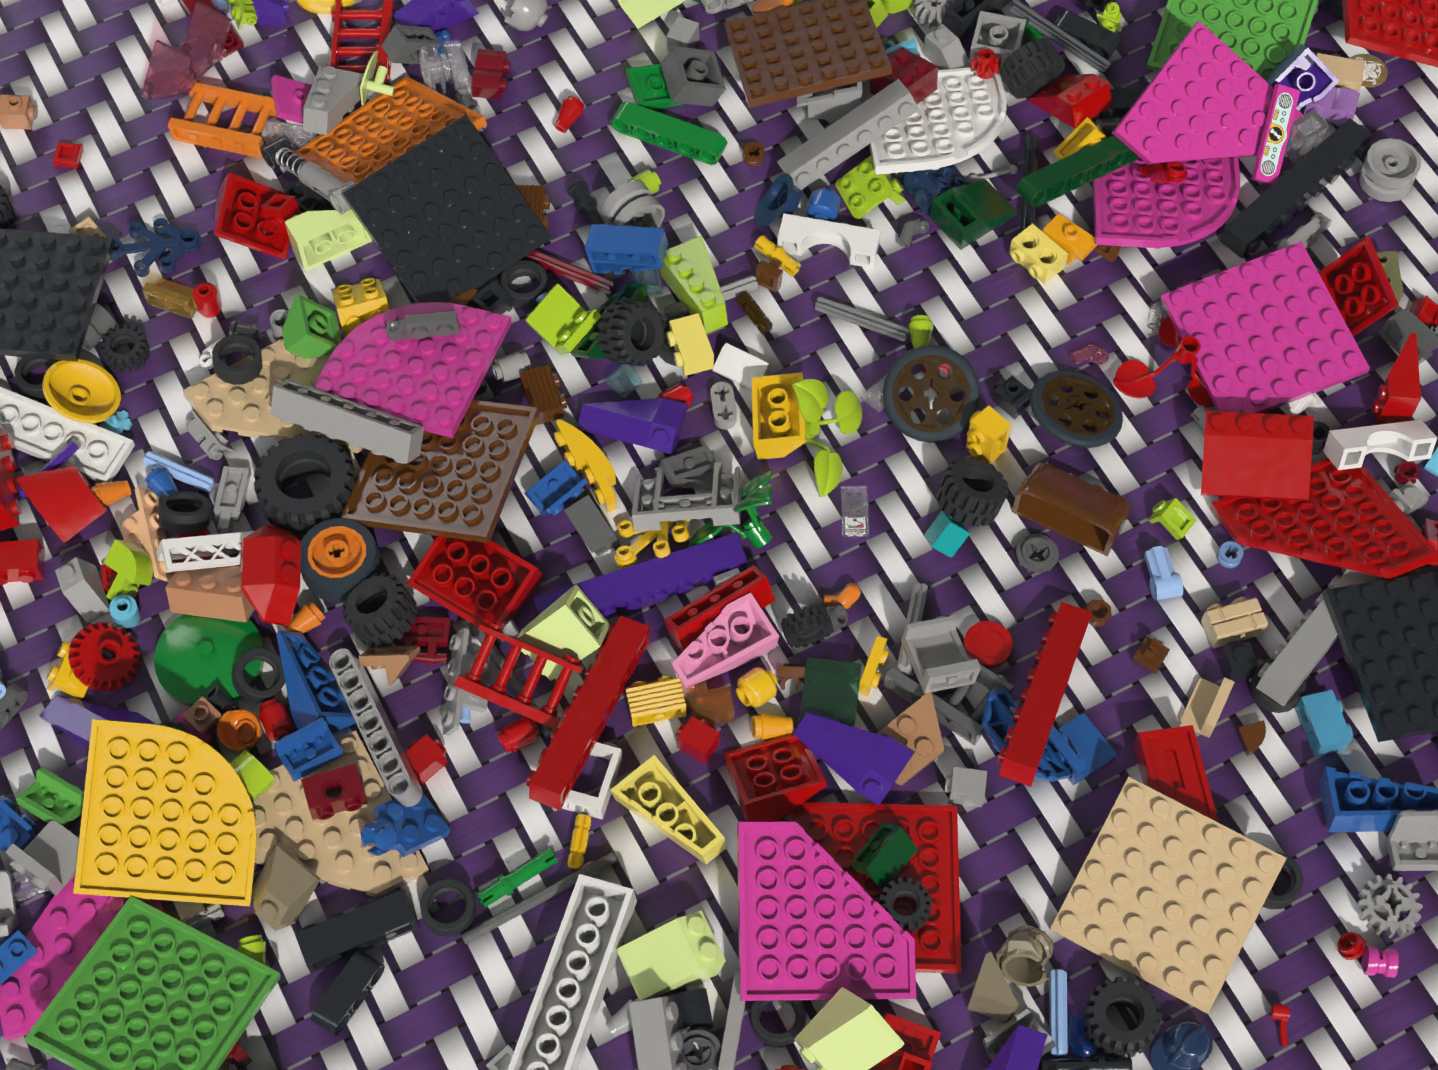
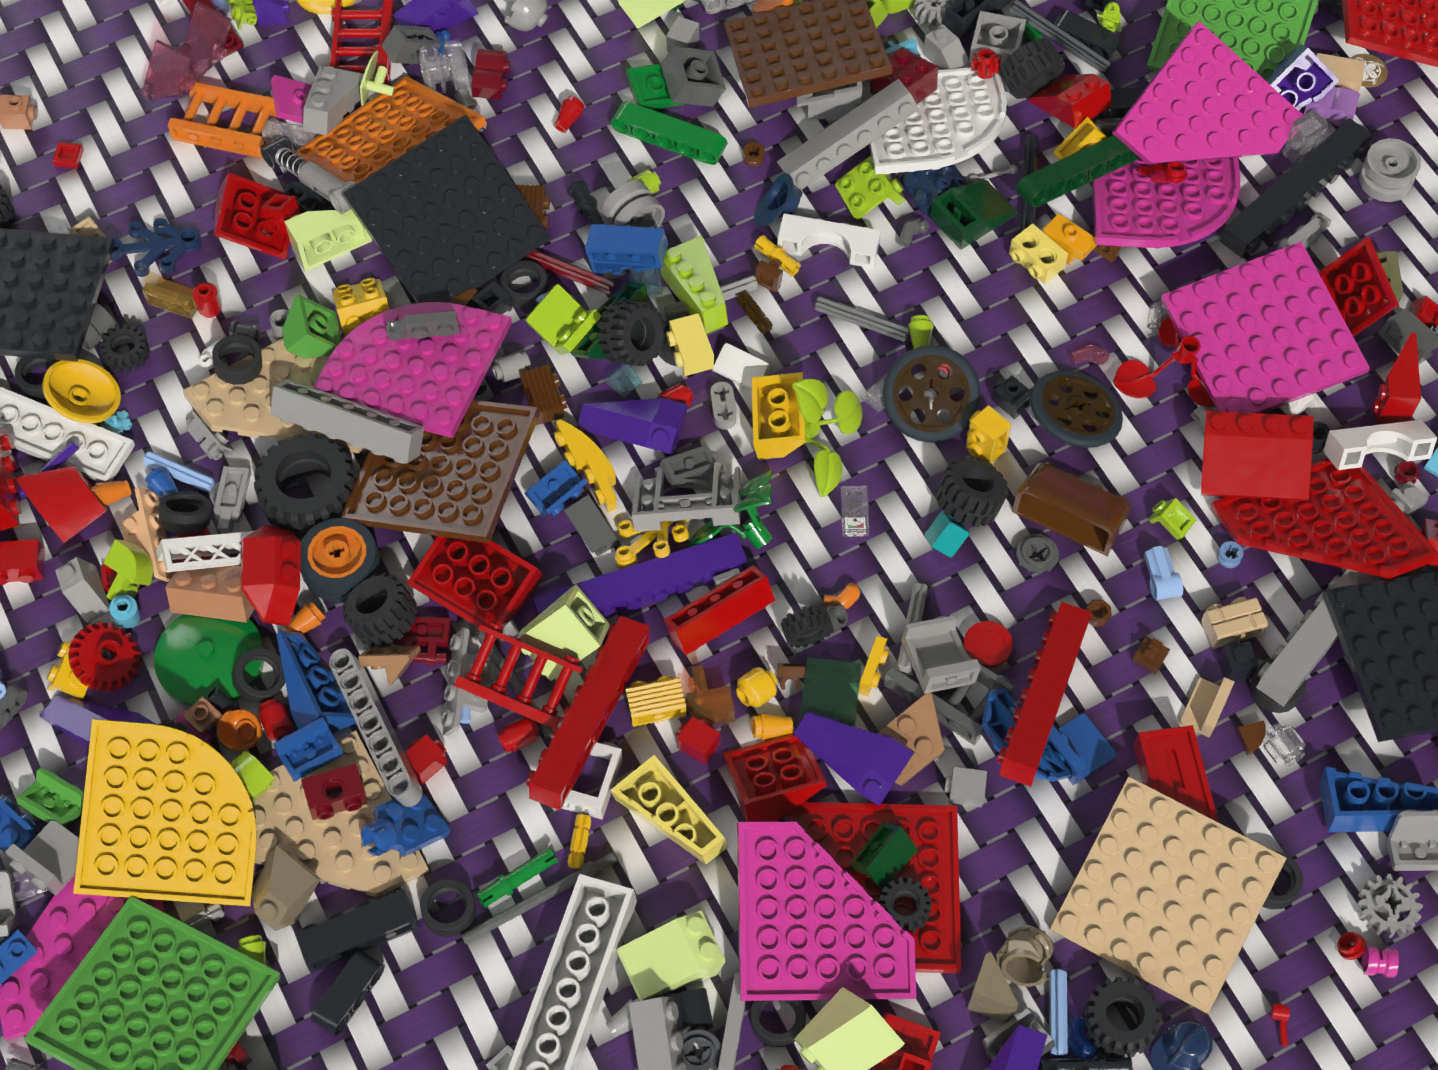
bright pink wedge [671,592,779,688] -> none
blue head [807,187,841,222] -> none
tile [1251,84,1300,186] -> none
dark azure brick [1295,690,1353,757] -> none
none -> clear head [1263,724,1305,766]

